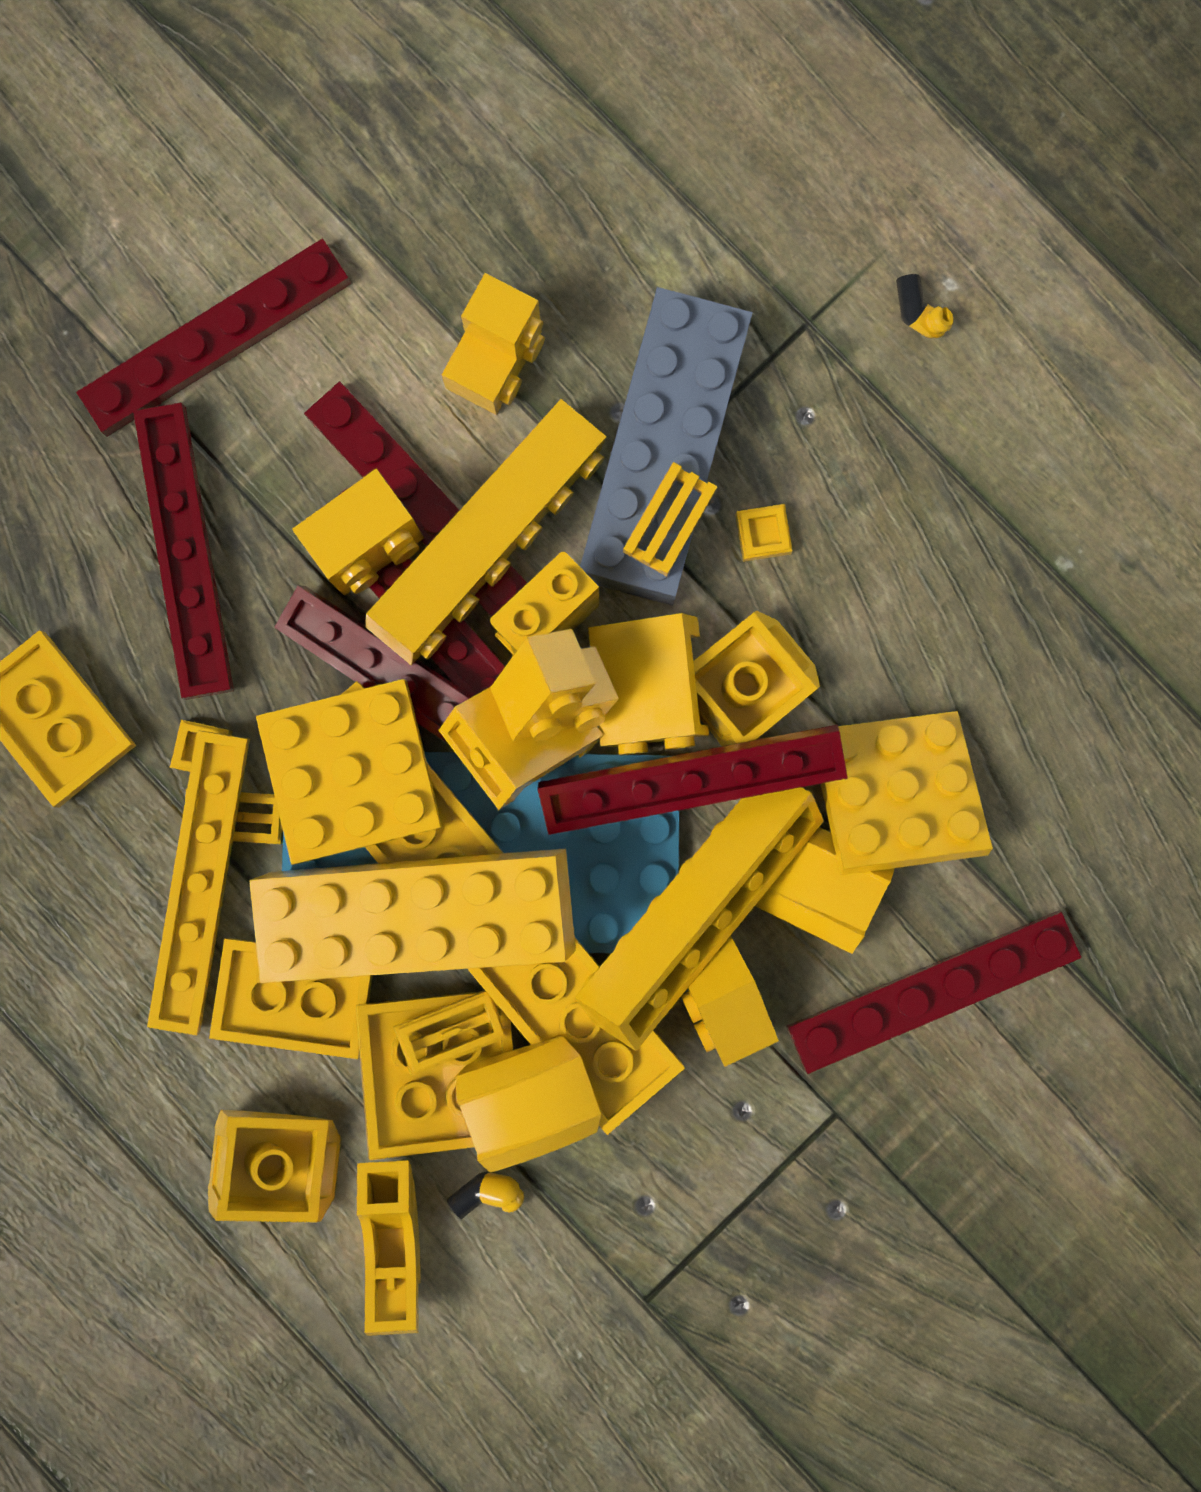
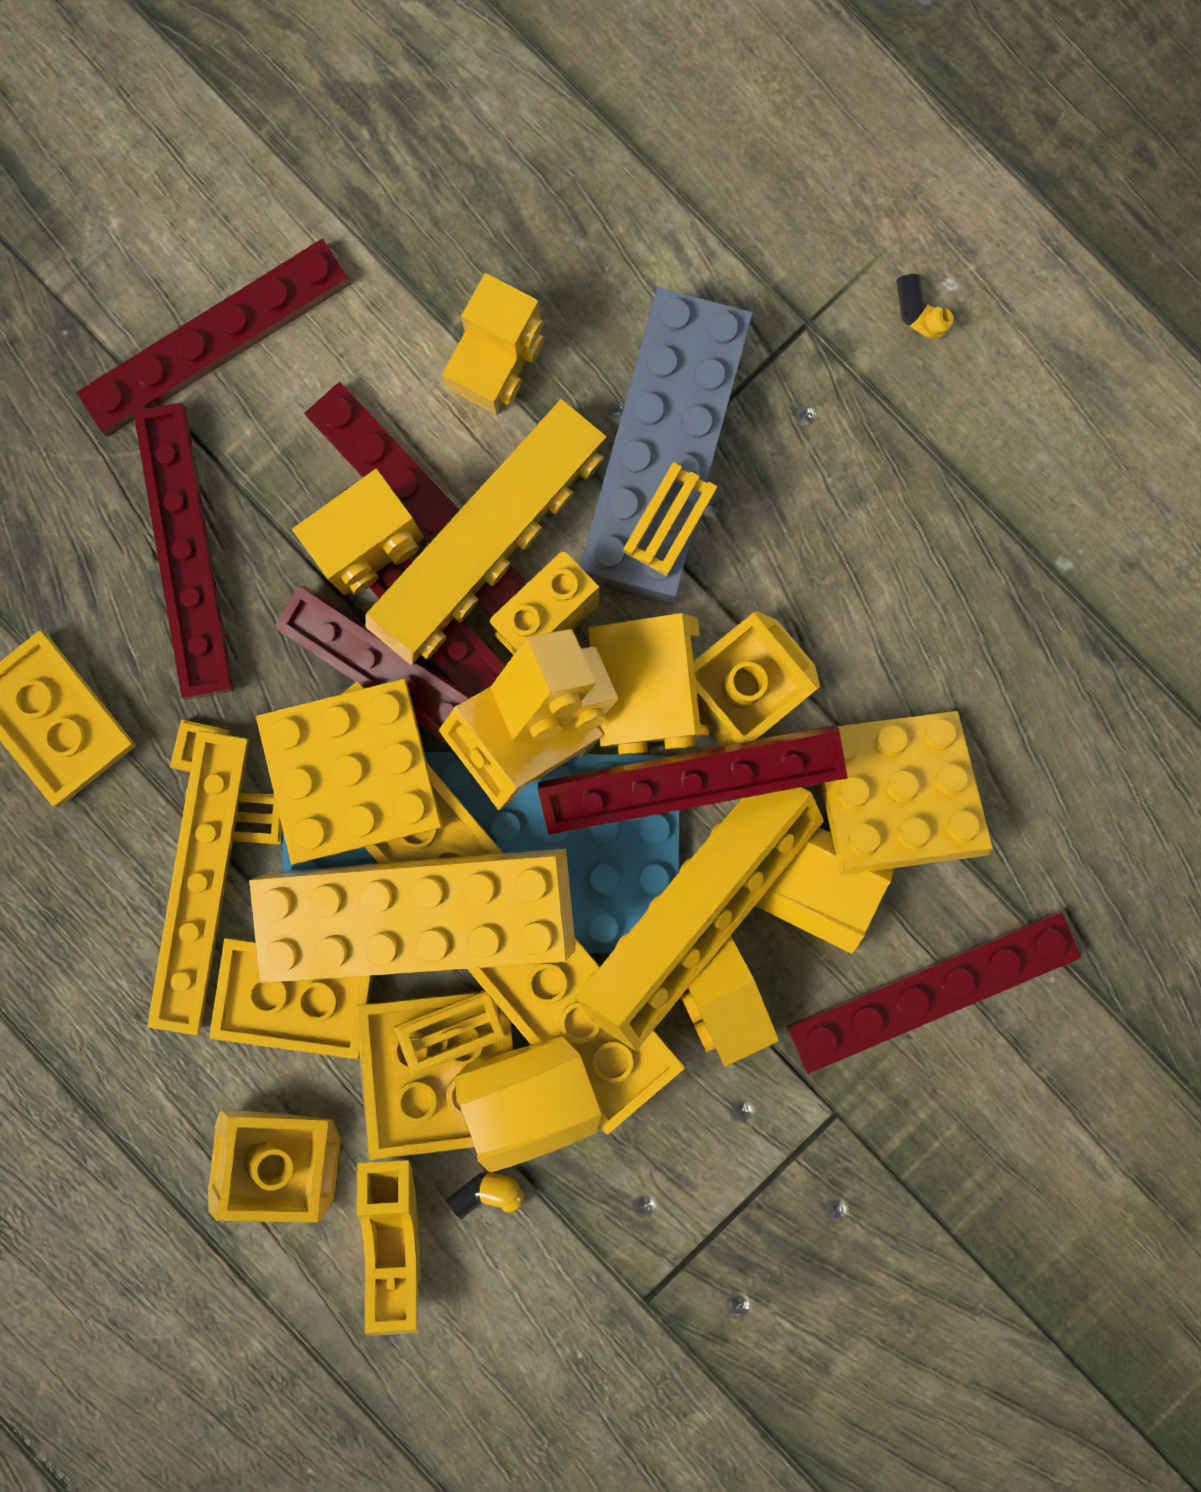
yellow tile [735,504,793,562] -> none

